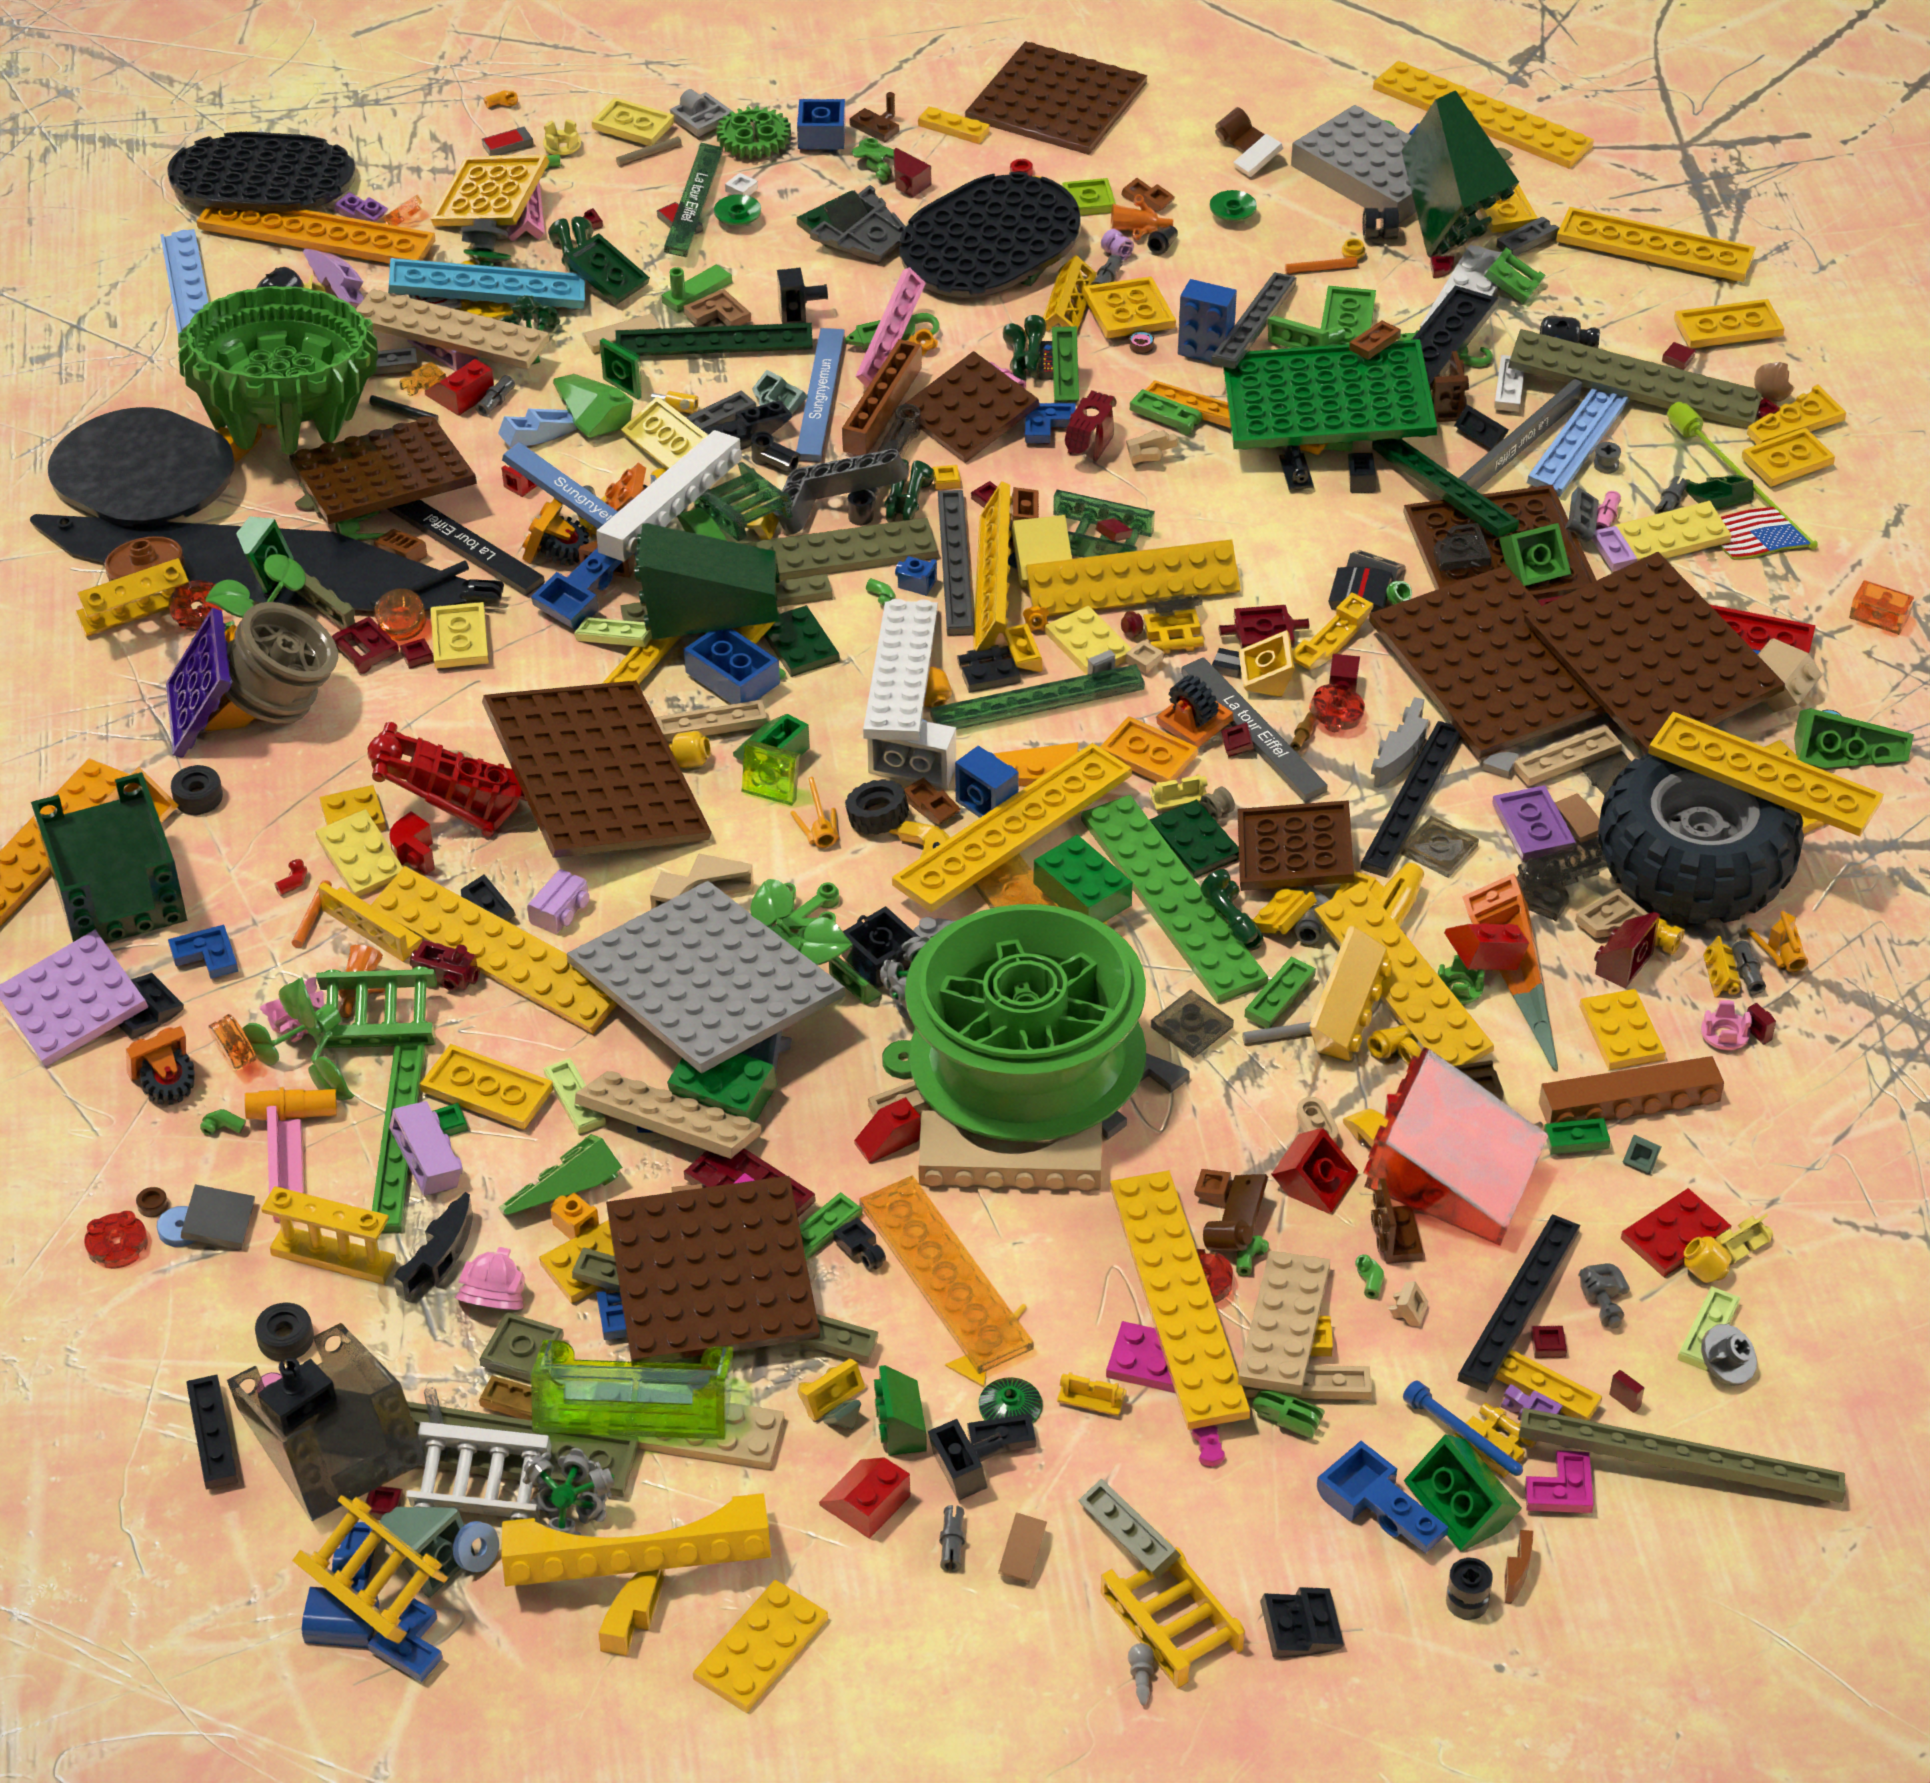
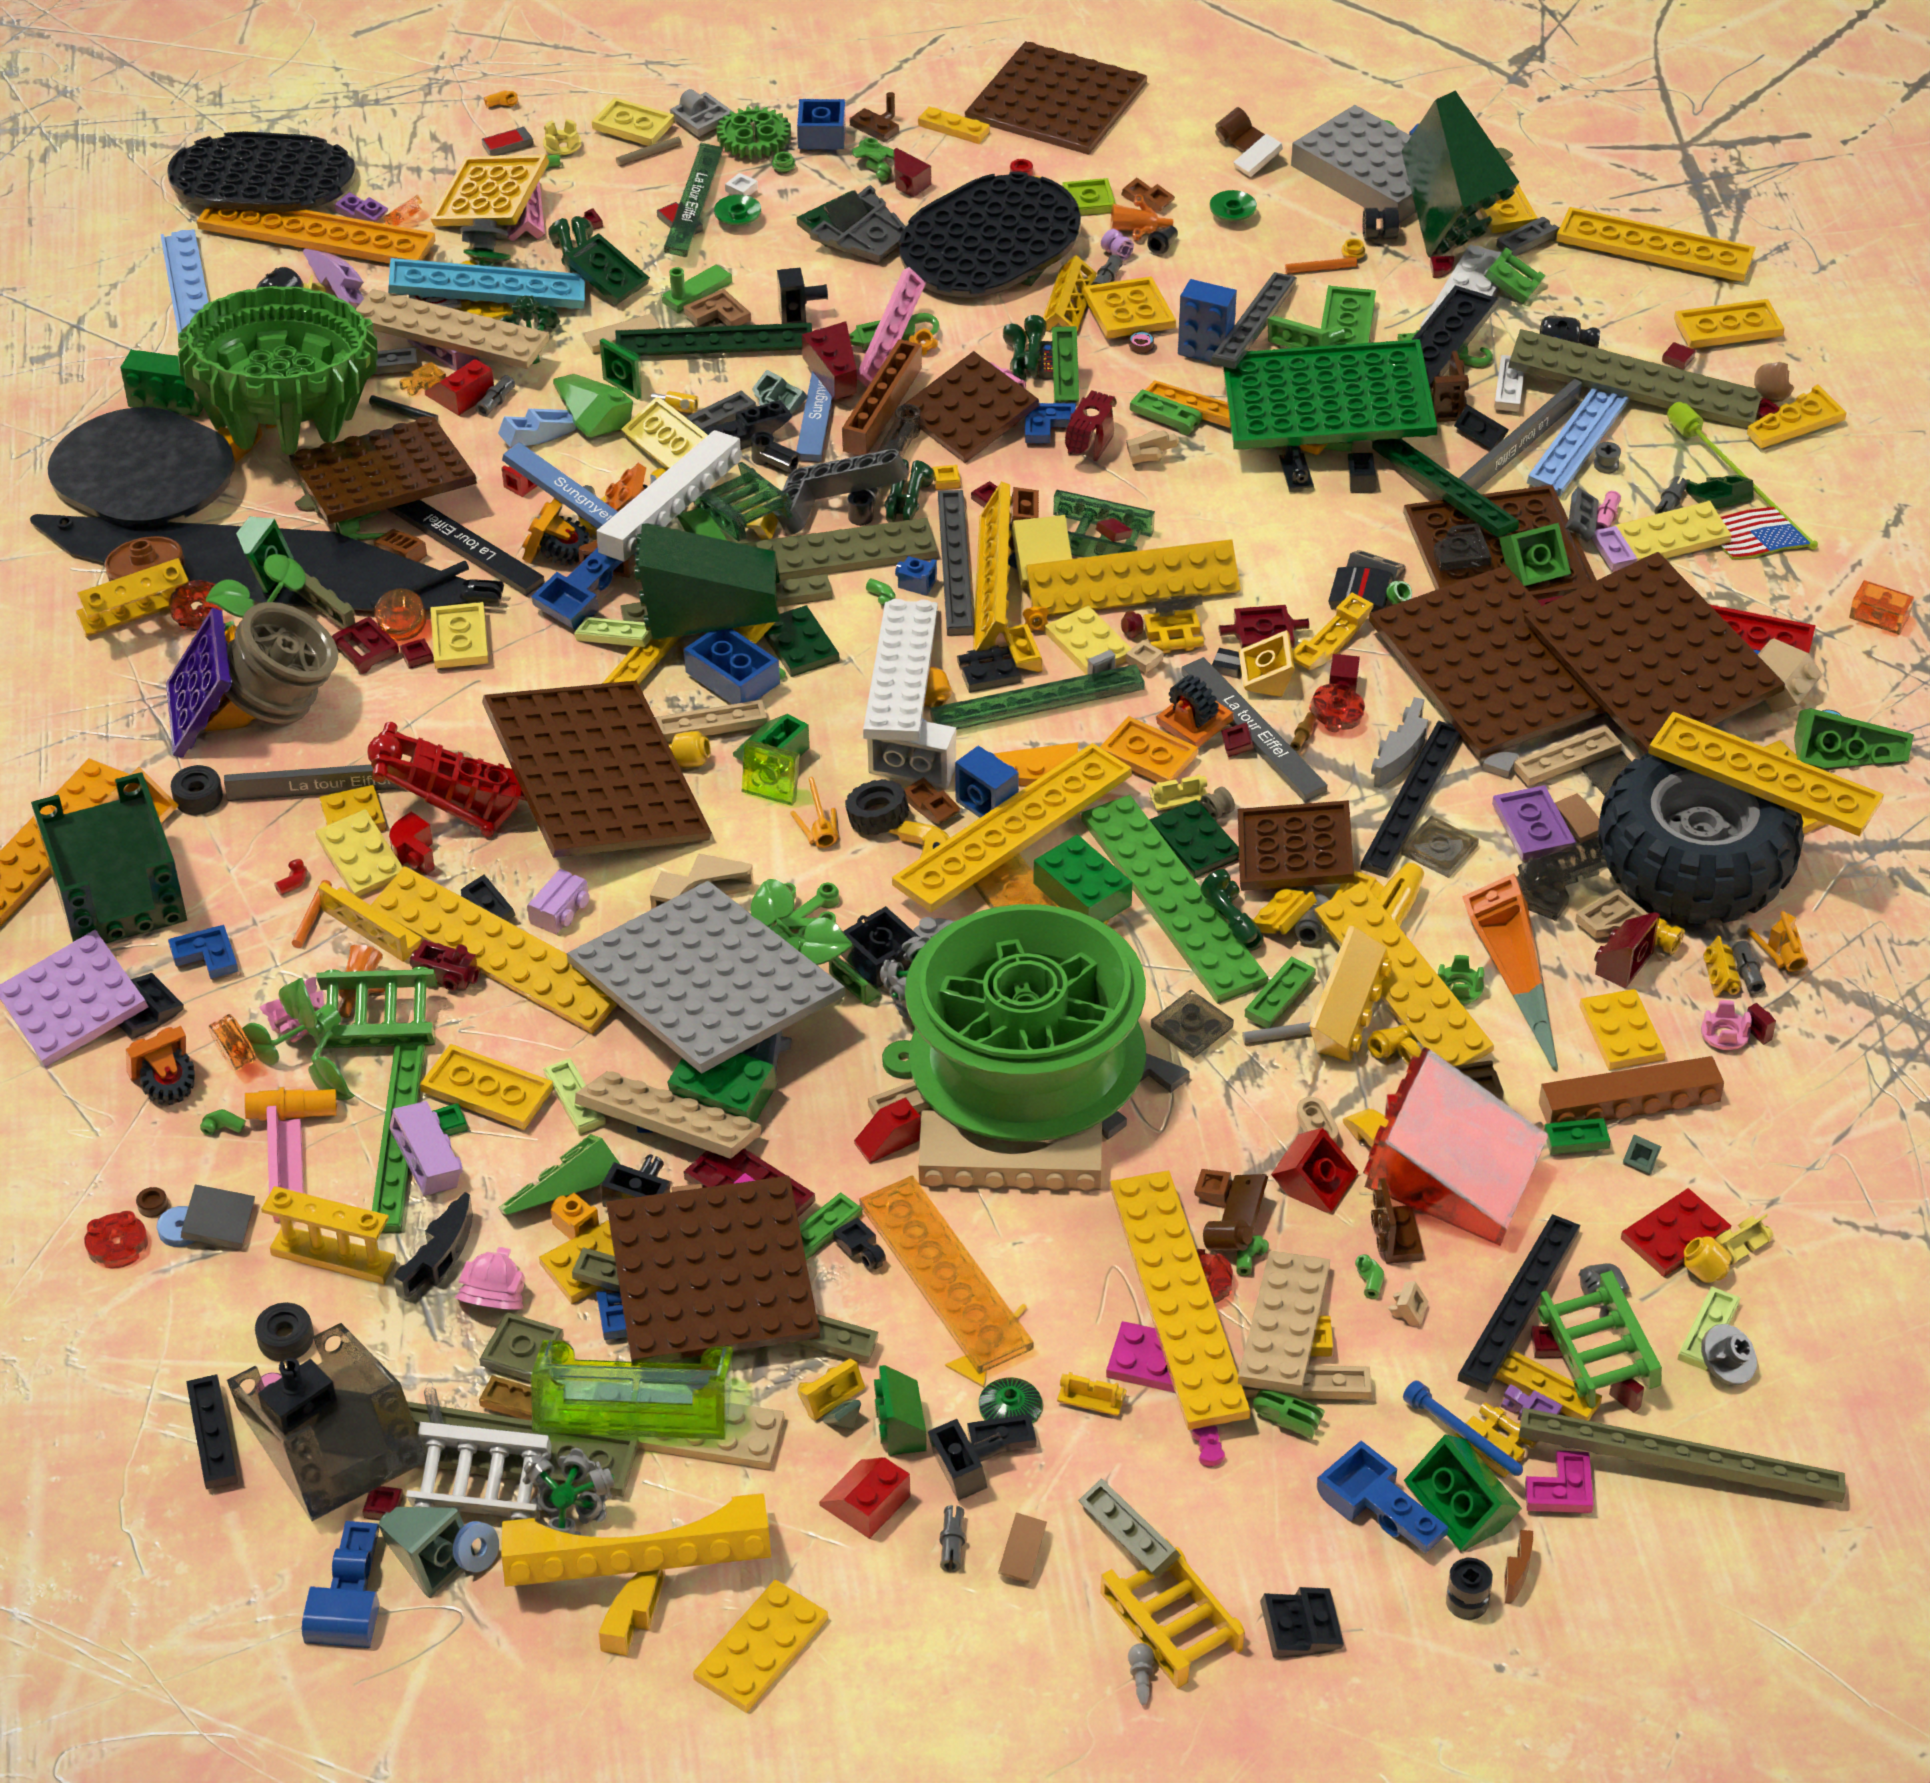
yellow fence [292,1495,448,1644] -> none
blue plate [368,1598,443,1682] -> none
dark orange plate [1349,320,1401,360] -> none
yellow plate [1373,61,1594,169] -> none
red slope [1444,923,1529,970] -> none
yellow plate [1741,427,1835,487] -> none
none -> green brick [120,349,204,417]
none -> dark grey tile [224,764,406,801]
none -> black brick [601,1154,670,1208]
none -> bright green plate [772,152,795,173]
none -> dark red wedge [802,321,857,400]
none -> bright green fence [1537,1270,1662,1408]

